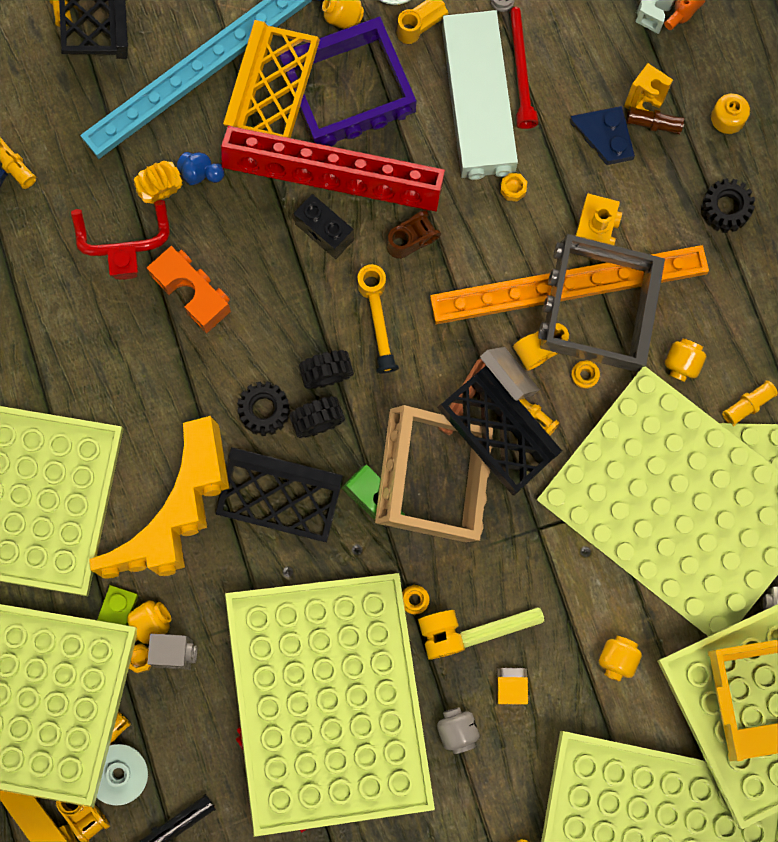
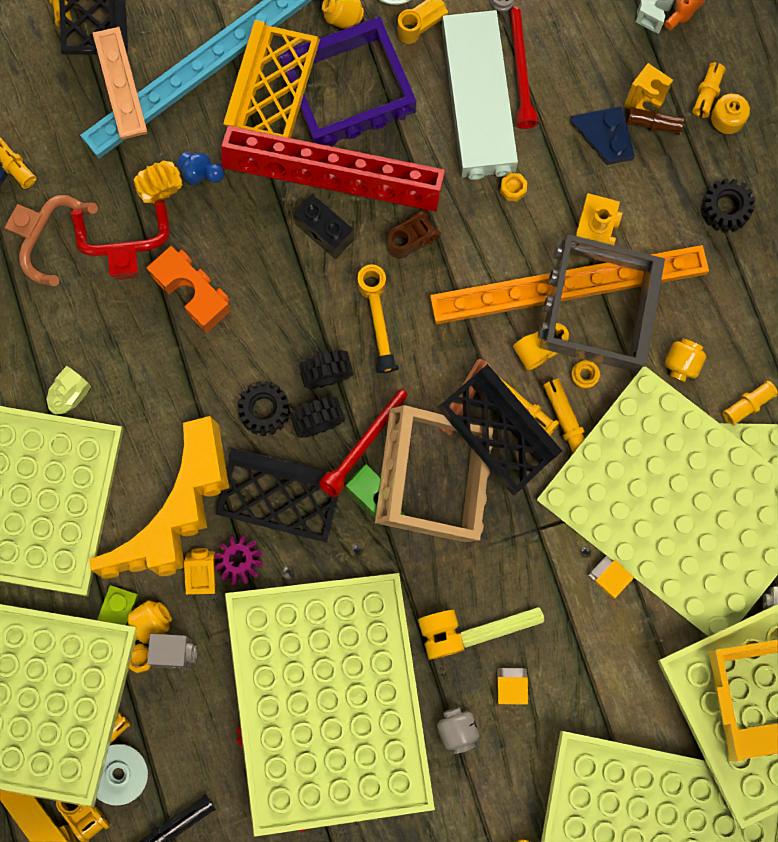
yellow plate [402,585,429,615] -> none
light grey tile [480,347,540,401] -> none
yellow head [598,635,642,682] -> none
none -> nougat piece [5,195,98,286]
none -> yellowish green rock [46,366,91,415]
none -> light nougat tile [93,27,147,140]
none -> yellow bracket [184,548,216,595]
none -> magenta gear [214,536,264,585]
none -> red piece [319,389,408,497]
none -> yellow pin [542,378,585,454]
none -> yellow piece [588,556,634,600]
none -> yellow pin [692,62,726,118]

